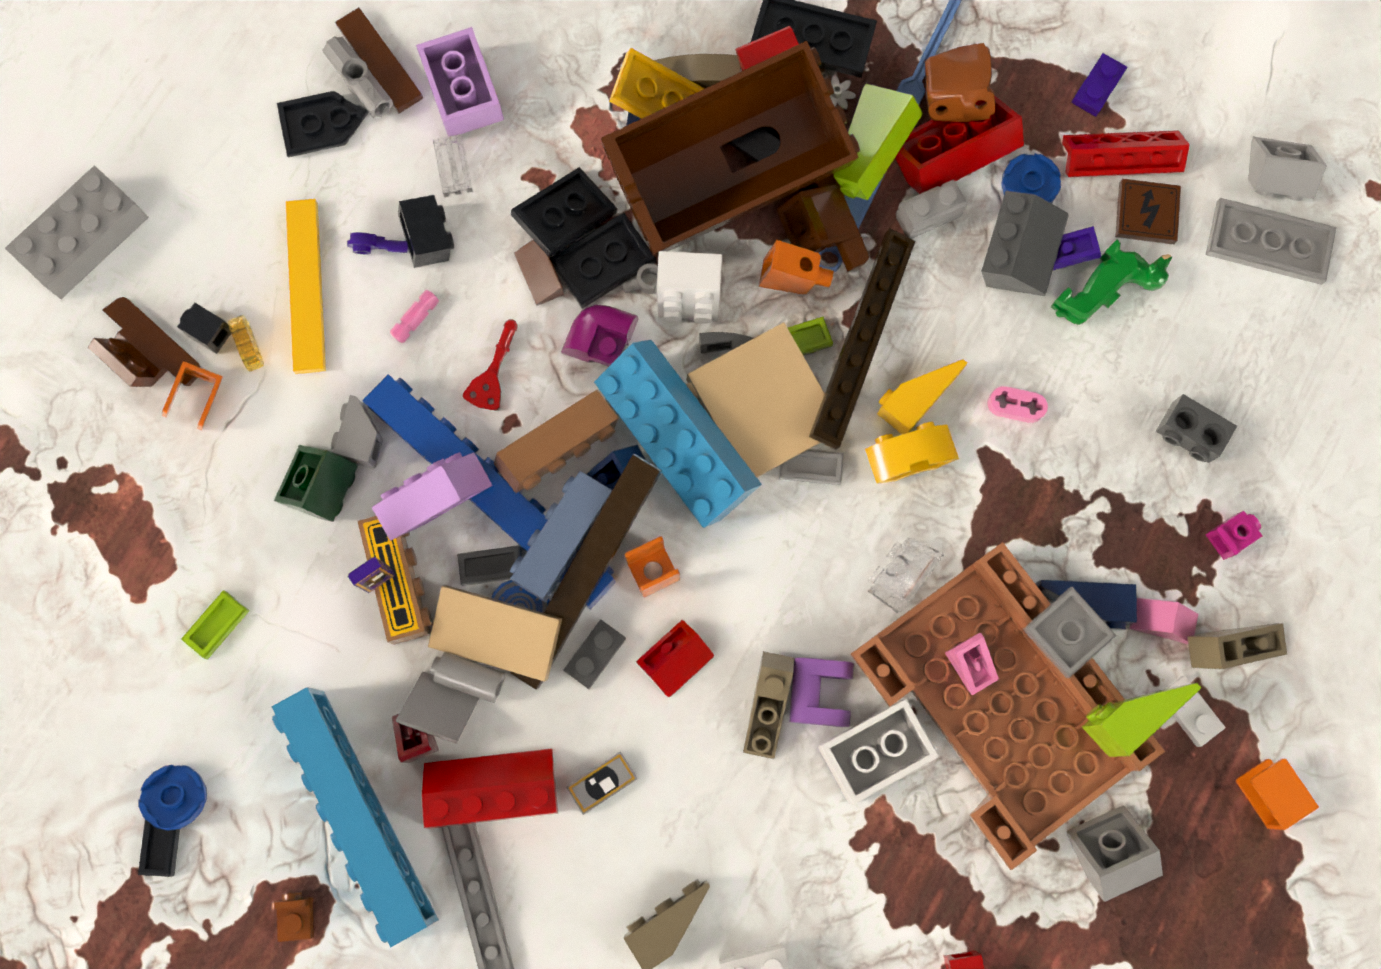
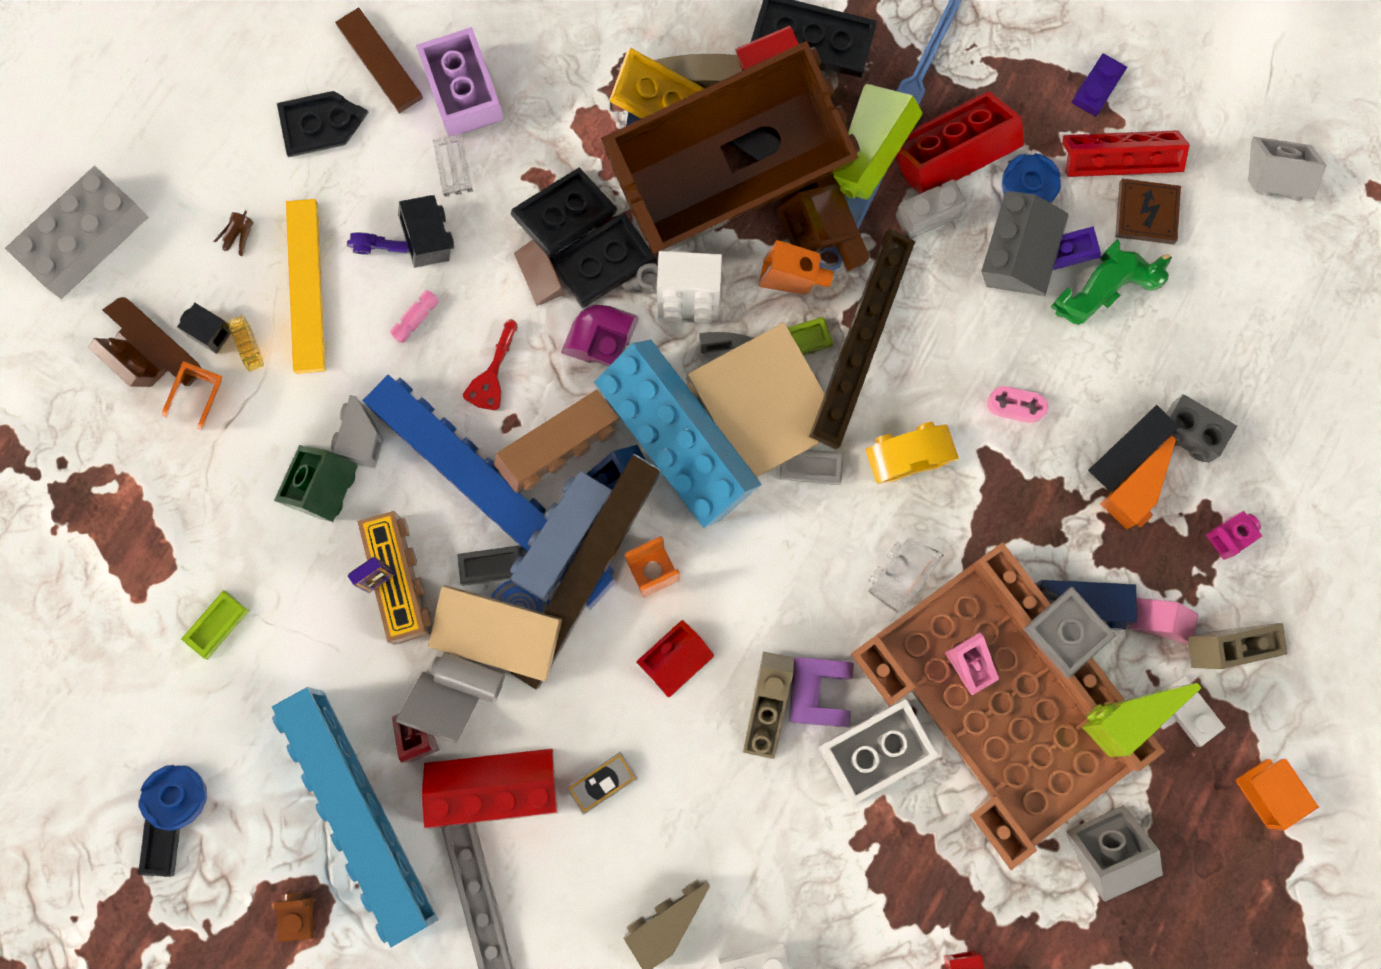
light grey piece [322,36,393,118] -> none
lavender brick [372,452,492,541] -> none
dark grey plate [563,619,626,689] -> none
white plant [830,75,856,110] -> none
yellow slope [877,359,968,434] -> none
dark orange piece [925,43,995,122] -> none
light grey tile [1205,198,1336,285] -> none
none -> reddish brown piece [213,210,254,257]
none -> black tile [1088,405,1180,492]
none -> orange slope [1100,435,1176,530]

